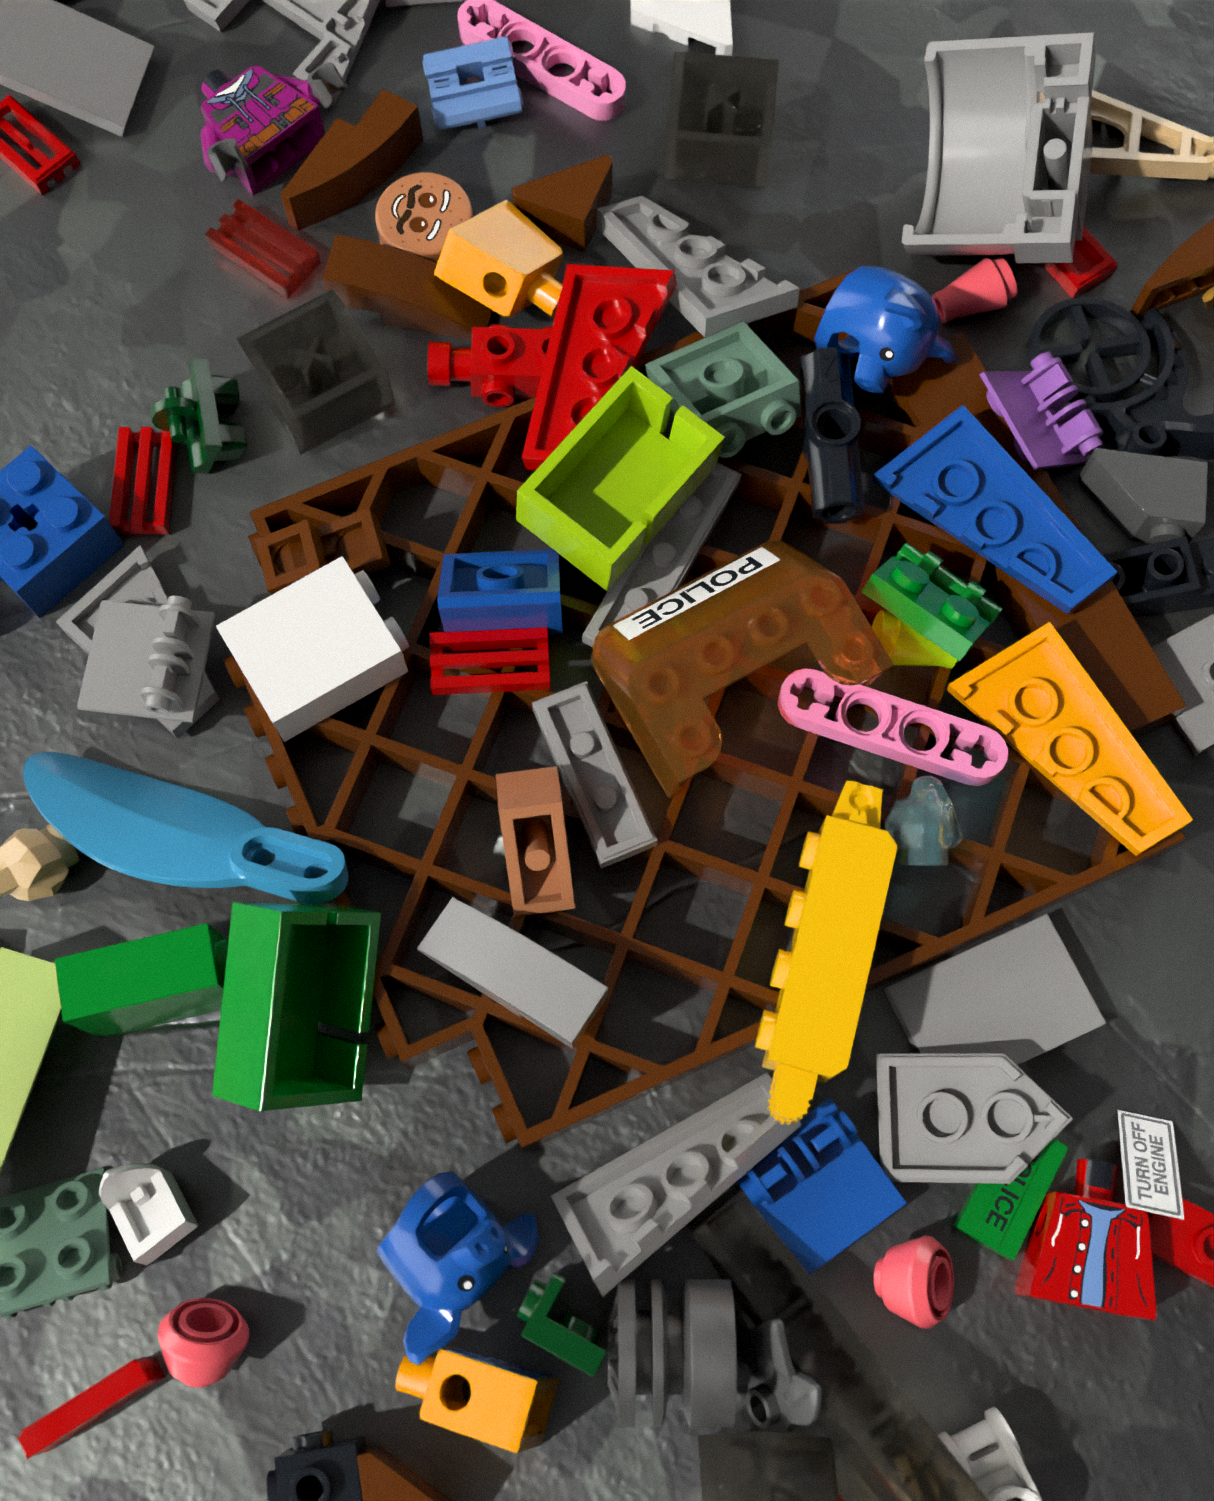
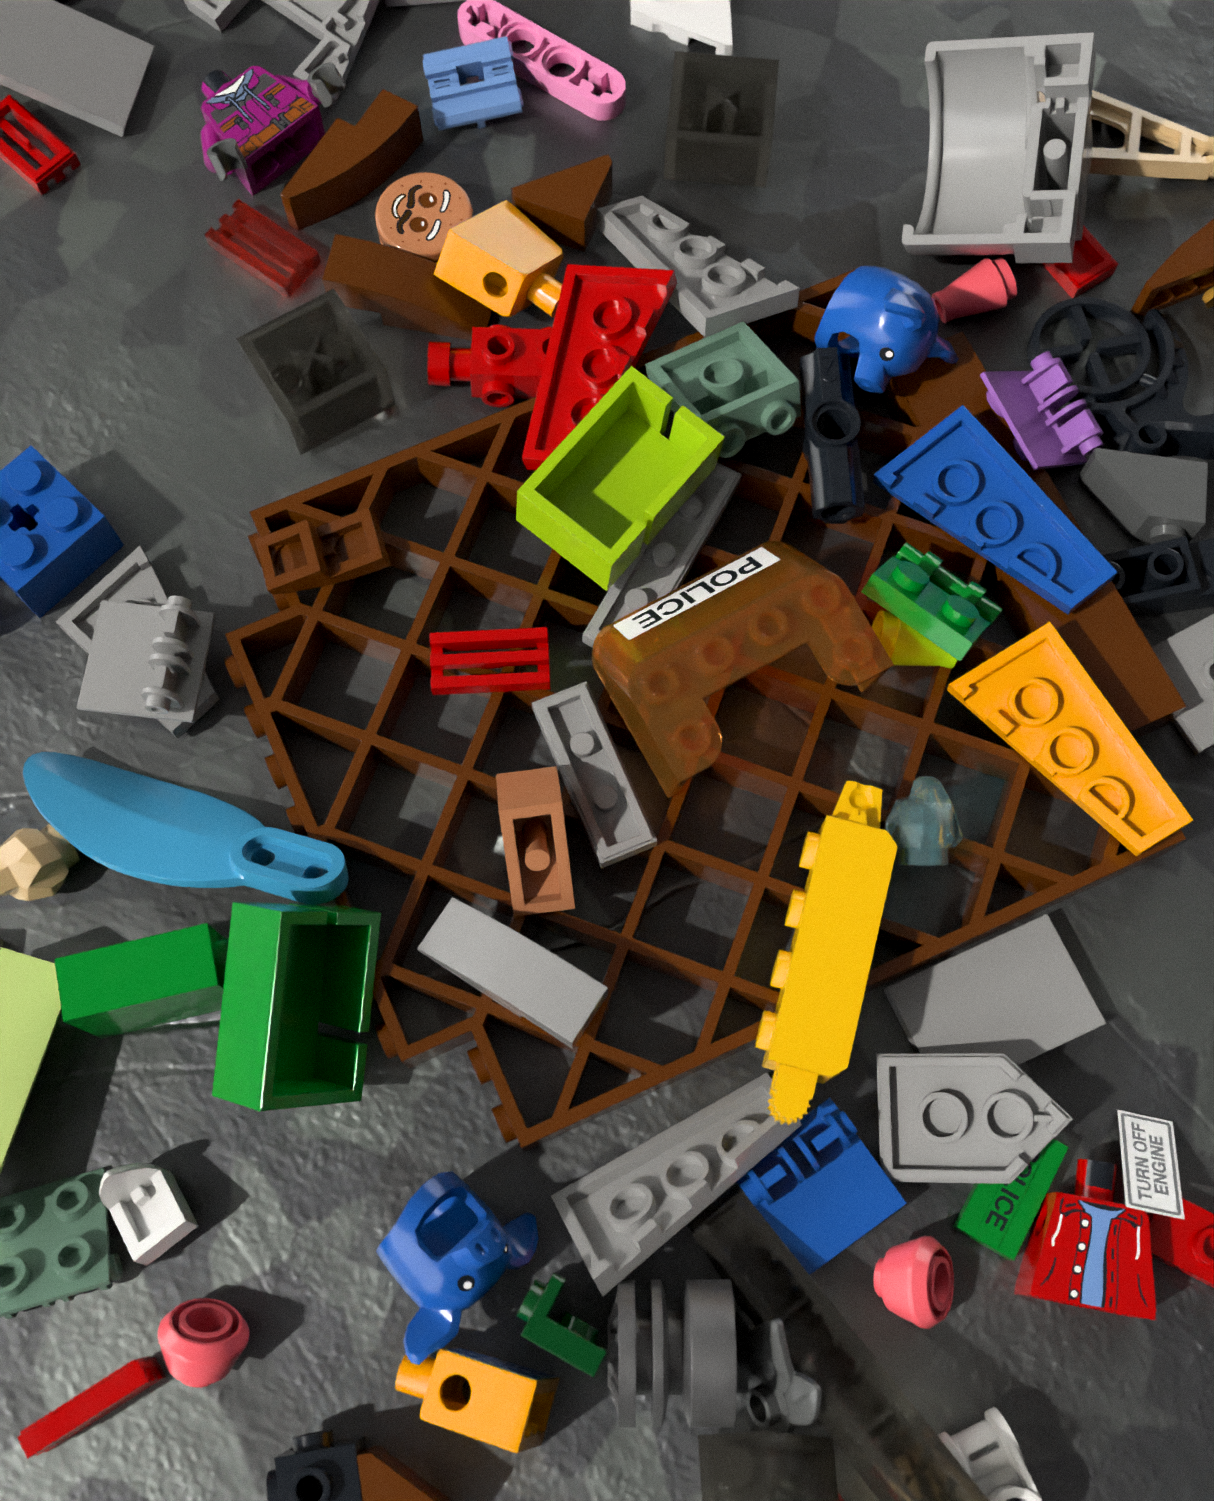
red tile [109,427,177,535] -> none
dark green hips [151,358,247,474] -> none
white brick [216,556,410,742] -> none
blue slope [437,549,563,636] -> none
bright pink beam [778,668,1008,786] -> none

